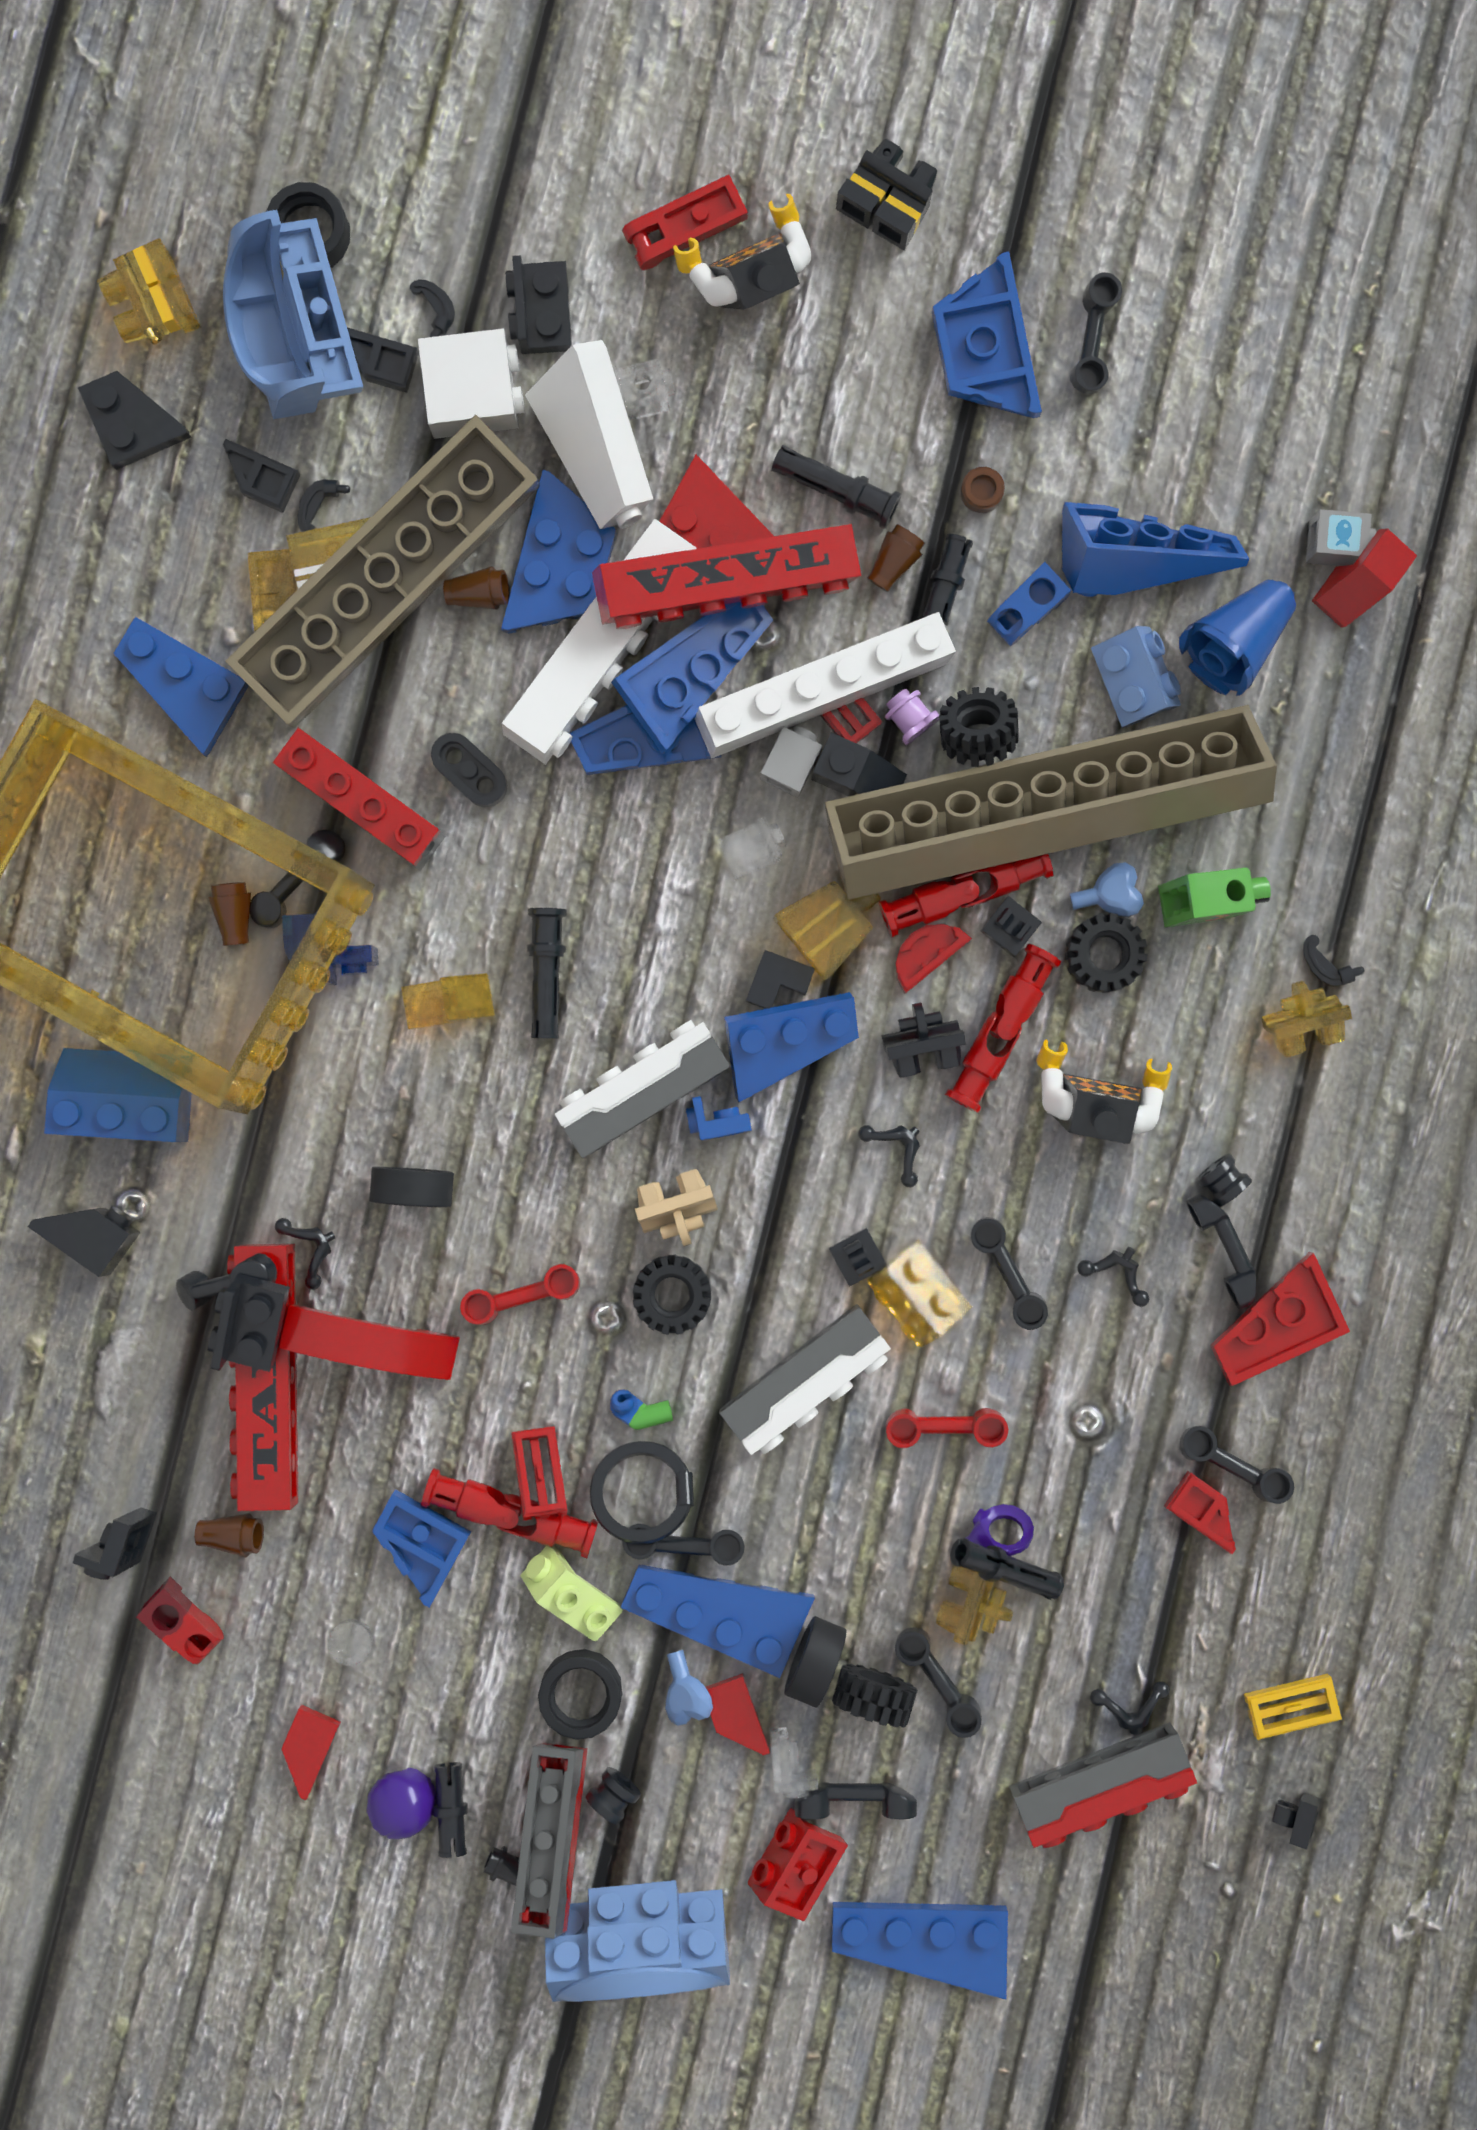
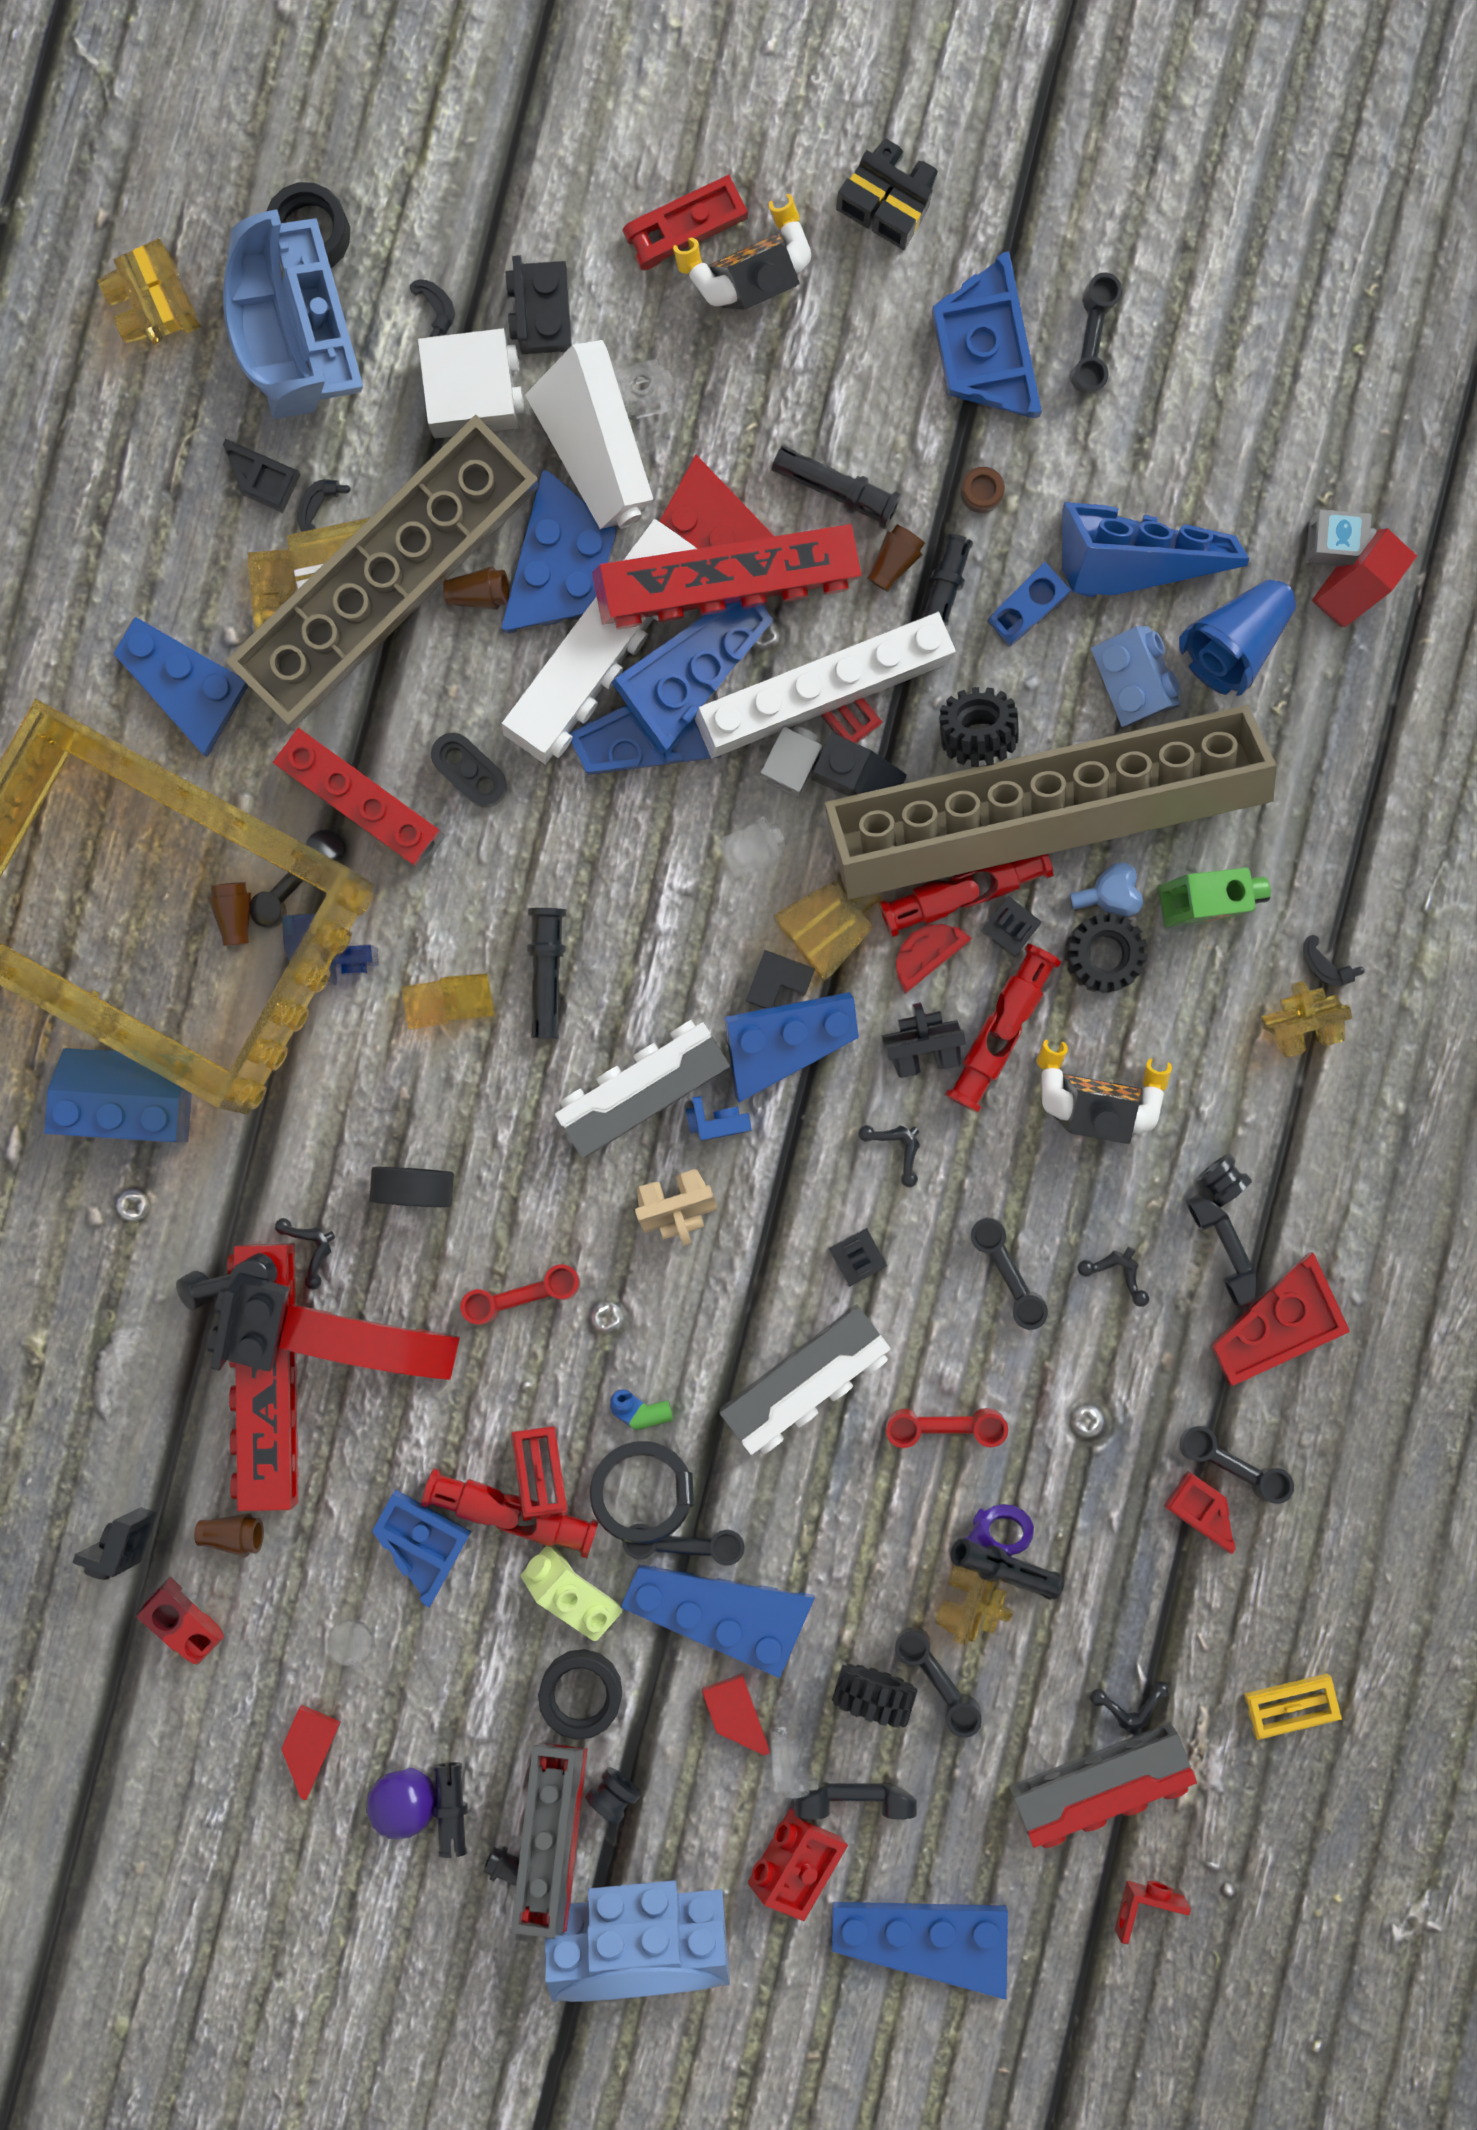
black slope [27,1206,141,1277] -> none
black wing [78,371,191,470] -> none
black tile [347,327,419,393] -> none
black tyre [633,1255,711,1335] -> none
medium blue rock [665,1650,713,1726] -> none
black tyre [784,1616,847,1708] -> none
clear yellow bracket [867,1240,972,1347] -> none
lavender brick [885,689,939,745] -> none
black tile [1272,1793,1322,1850] -> none
none -> red bracket [1115,1881,1191,1945]

